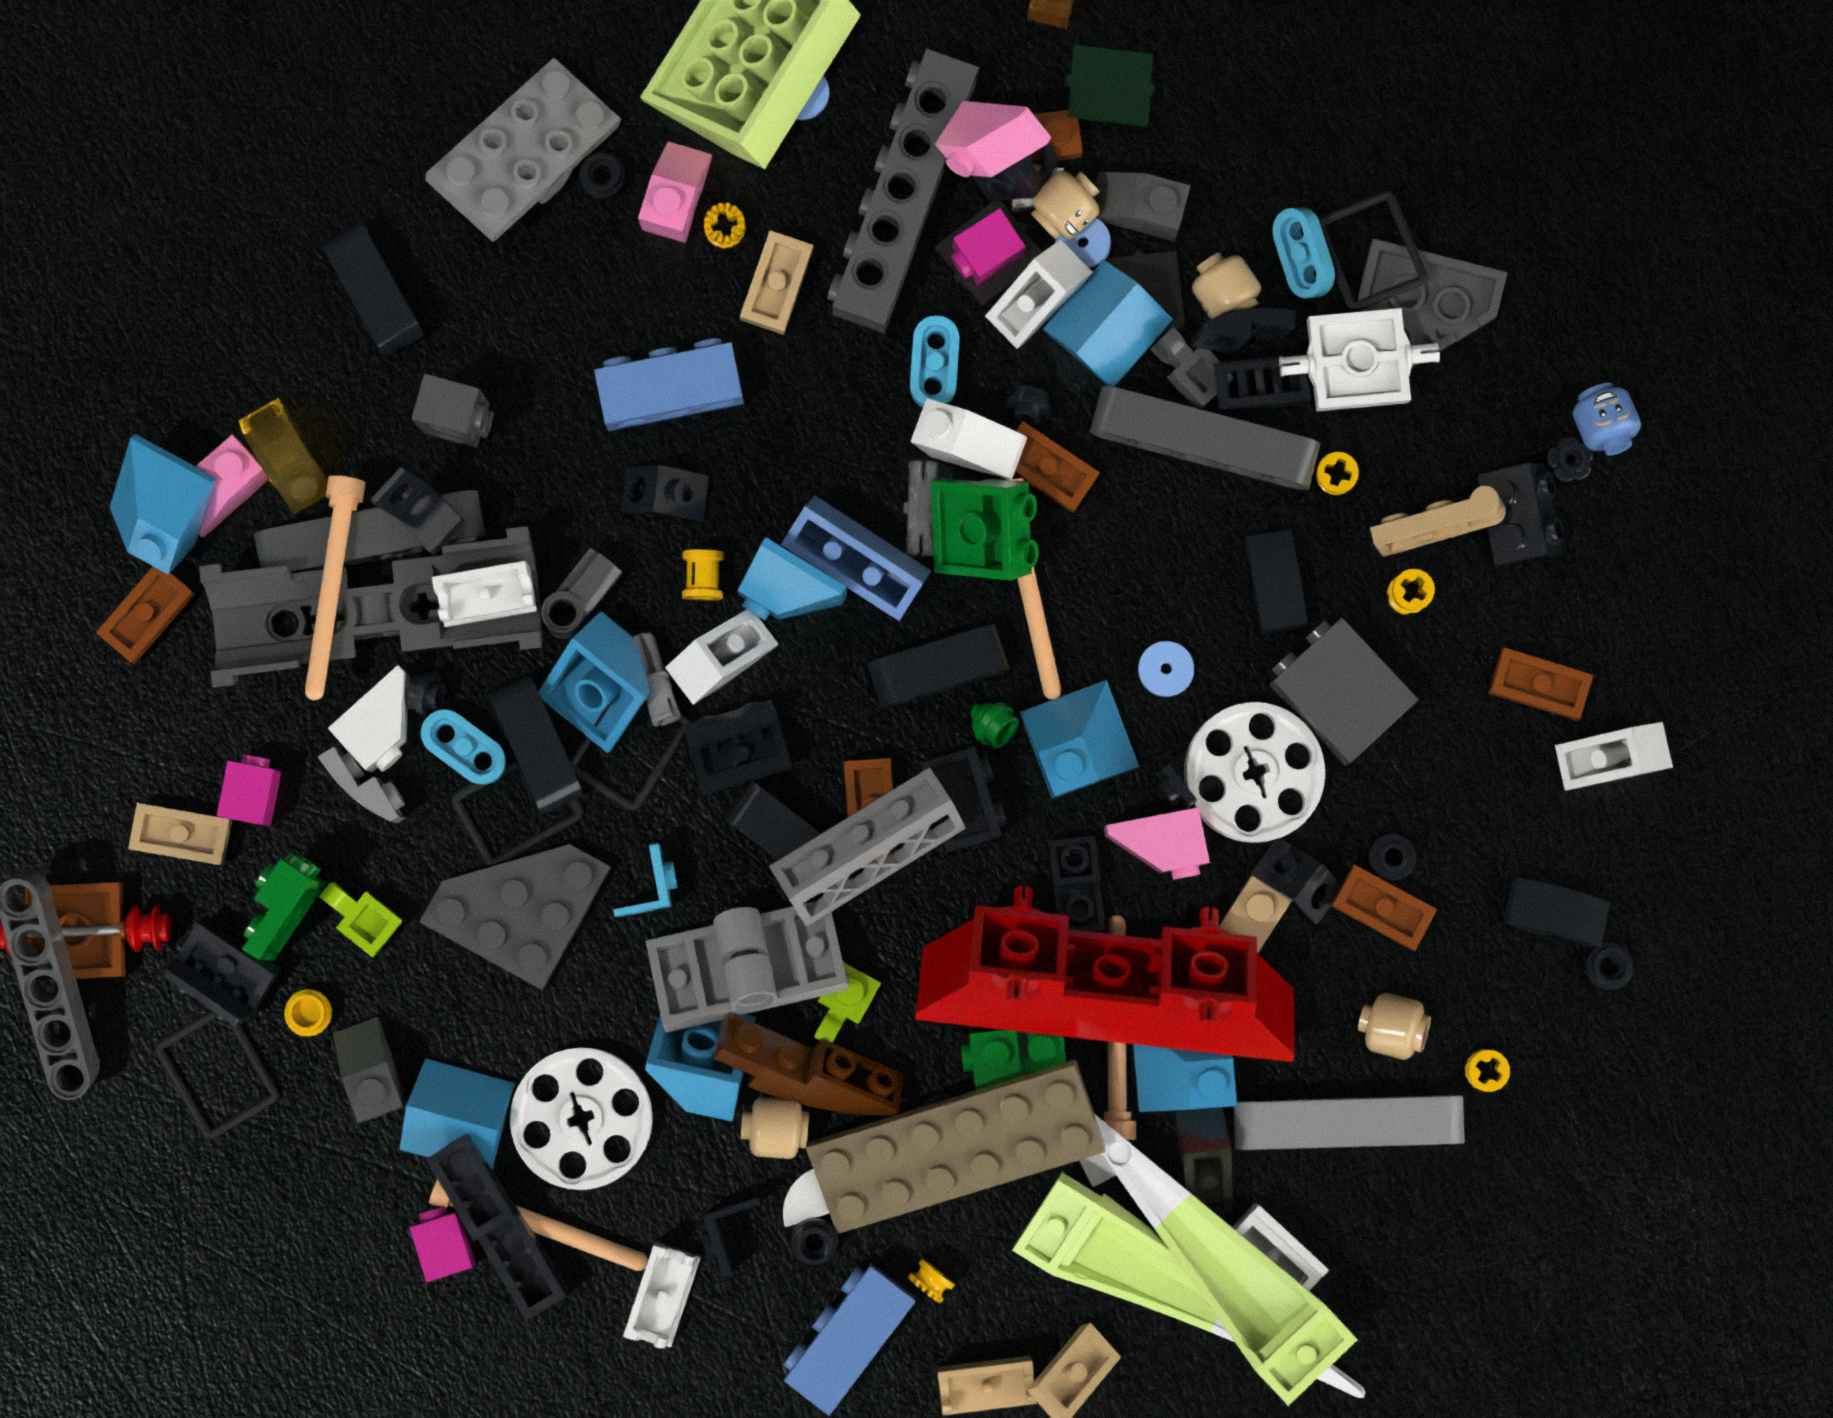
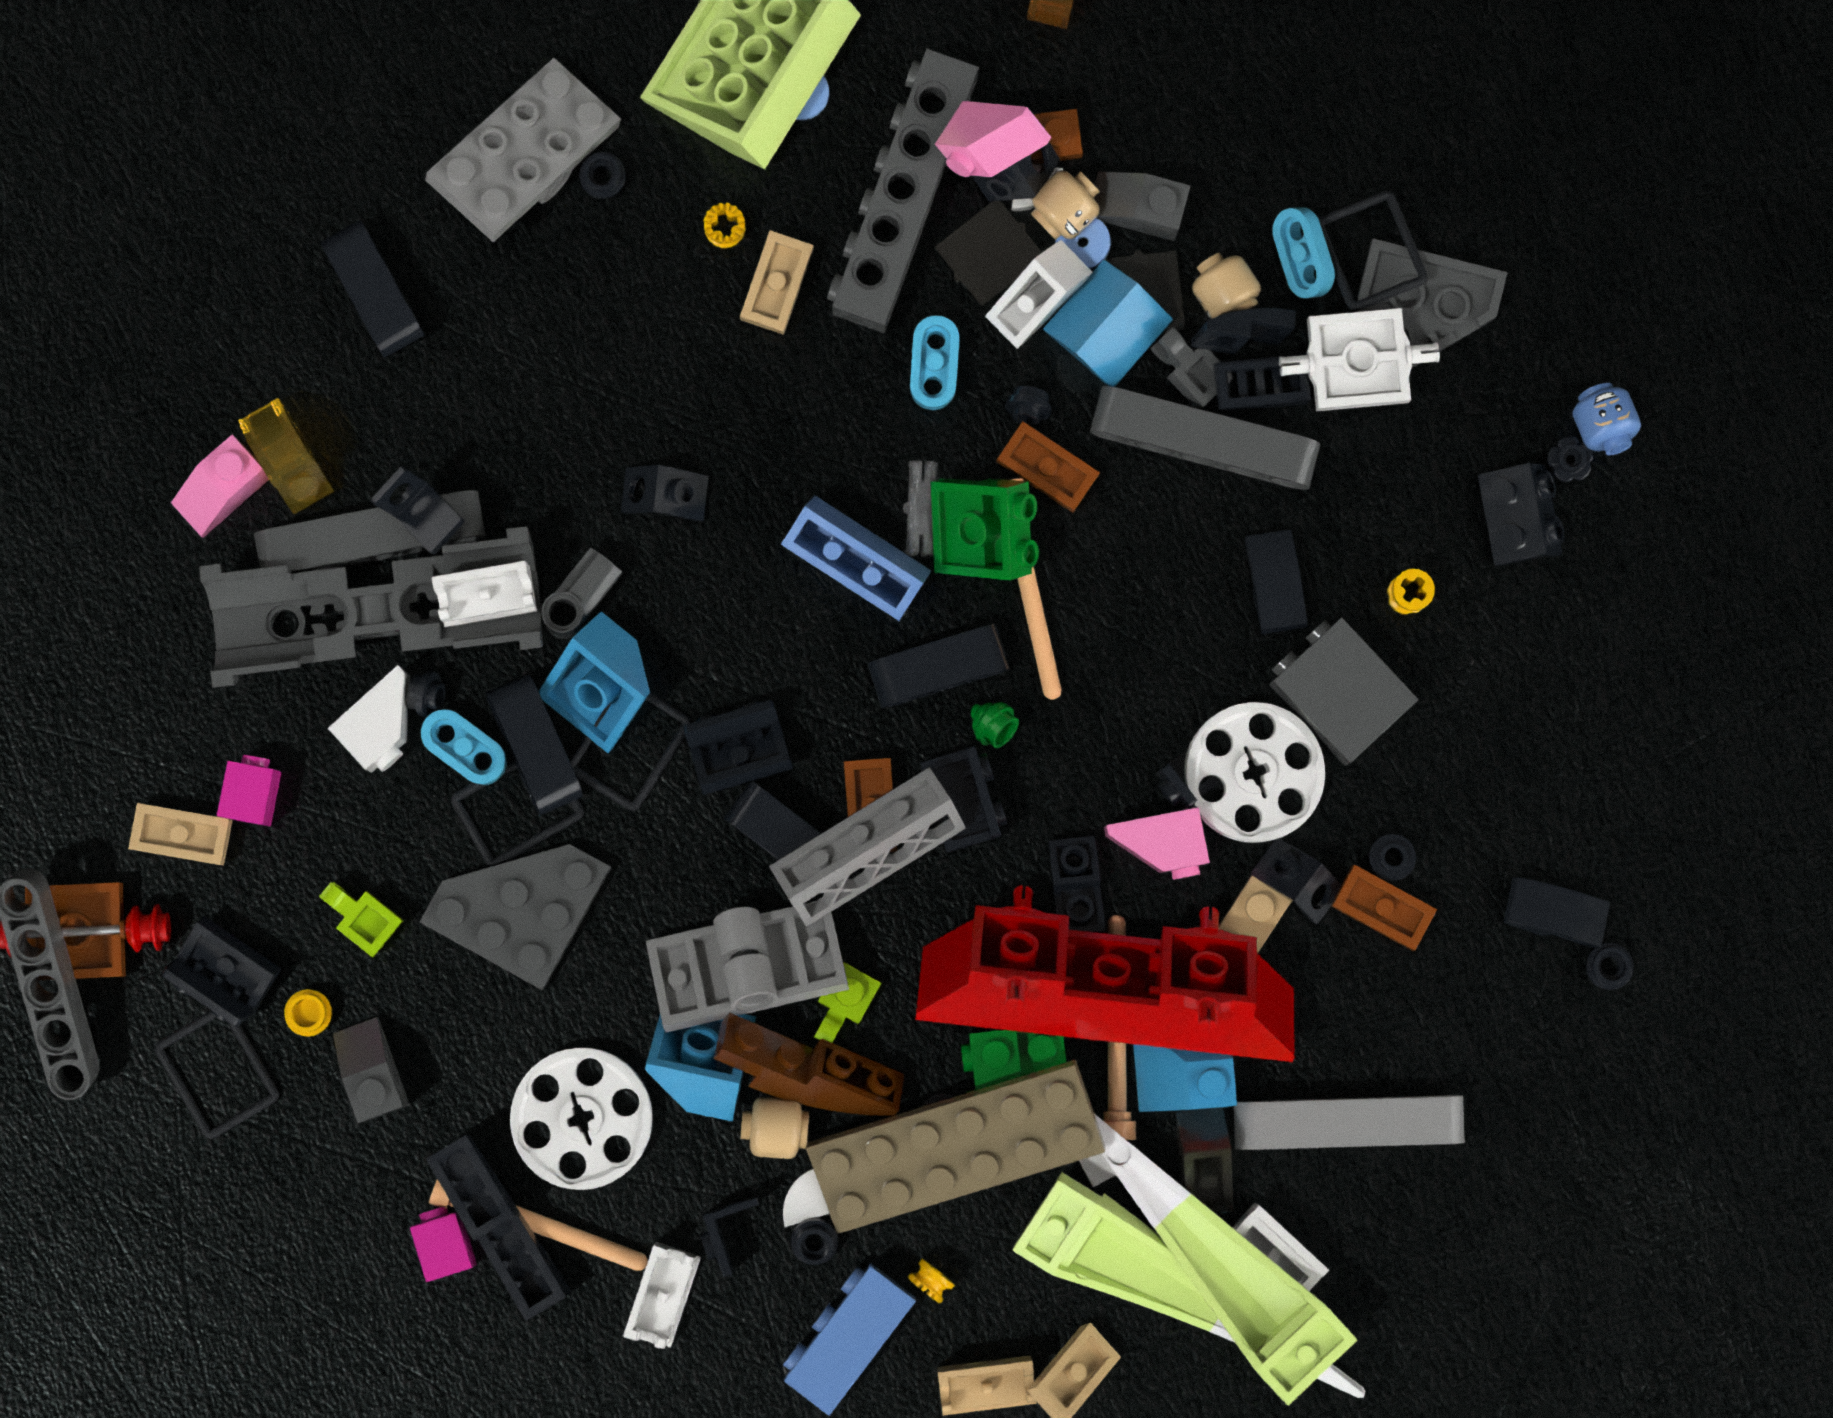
dark orange plate [96,566,196,664] -> none
dark azure slope [110,434,217,574] -> none
green plate [242,852,327,961] -> none
light nougat piece [305,476,366,700] -> none
light grey slope [318,747,405,823] -> none
dark azure slope [400,1058,516,1169] -> none
dark grey brick [411,374,494,448] -> none
medium blue brick [594,338,744,431] -> none
medium azure bracket [613,843,678,917] -> none
light grey axle [633,632,681,726] -> none
bright pink slope [638,141,712,243] -> none
white slope [665,610,778,704] -> none
yellow bush [682,549,724,601] -> none
dark azure slope [738,537,847,620] -> none
white slope [911,399,1027,480] -> none
dark pink brick [950,209,1026,286] -> none
dark azure slope [1020,680,1139,799] -> none
clear green piece [1065,45,1155,127] -> none
light blue wheel [1138,641,1194,697] -> none
yellow bush [1316,452,1359,495] -> none
tan head [1358,993,1431,1060] -> none
tan plate [1370,486,1506,557] -> none
yellow bush [1465,1050,1510,1092] -> none
dark orange plate [1488,648,1593,721] -> none
white slope [1555,722,1673,791] -> none

